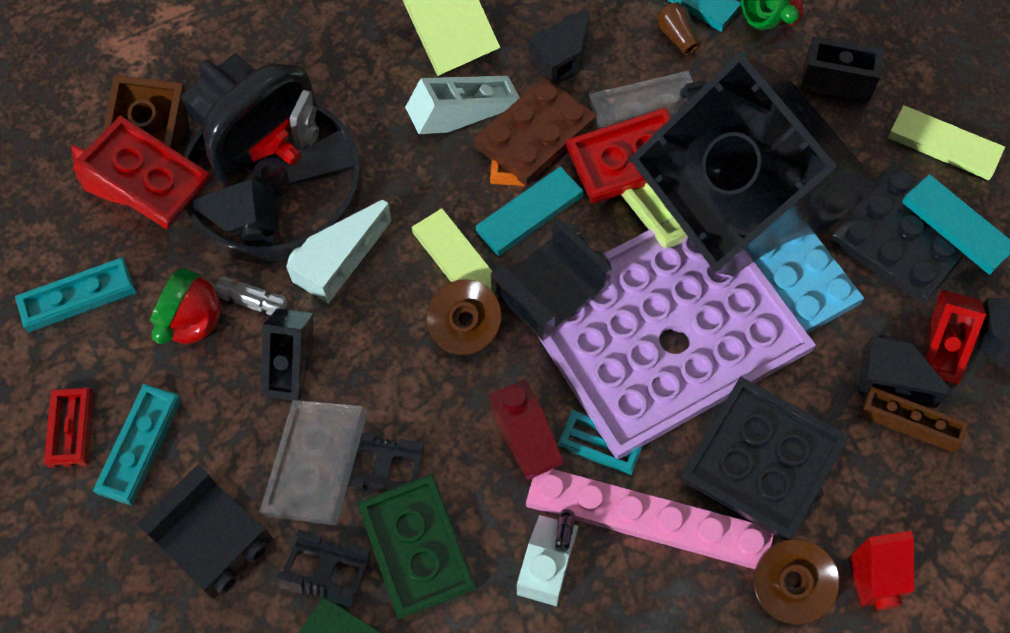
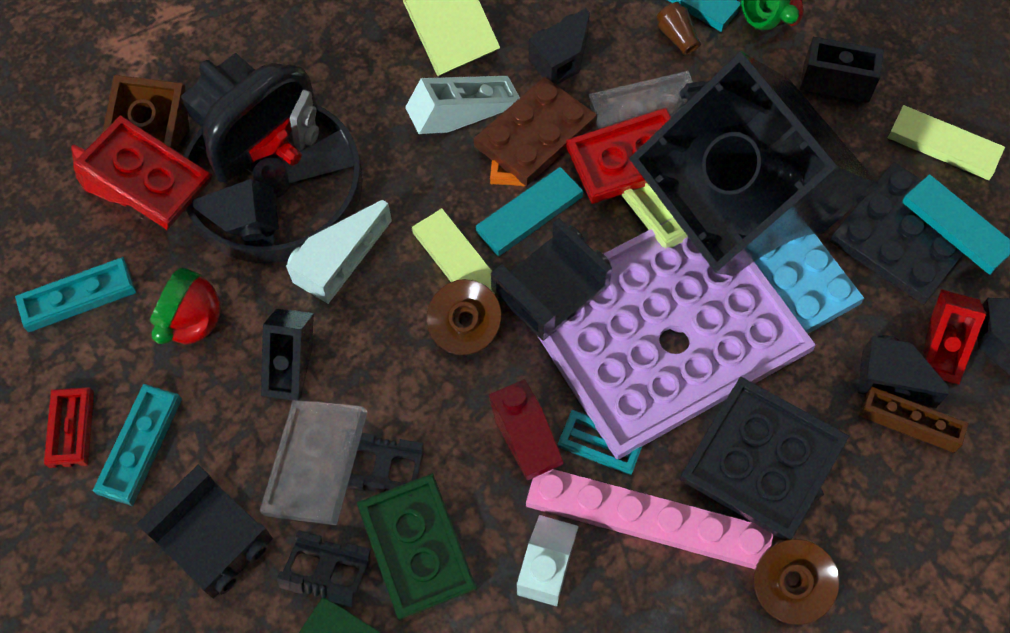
light grey axle [215,276,287,315] -> none
black pin [555,509,575,552] -> none
red slope [848,530,914,611] -> none

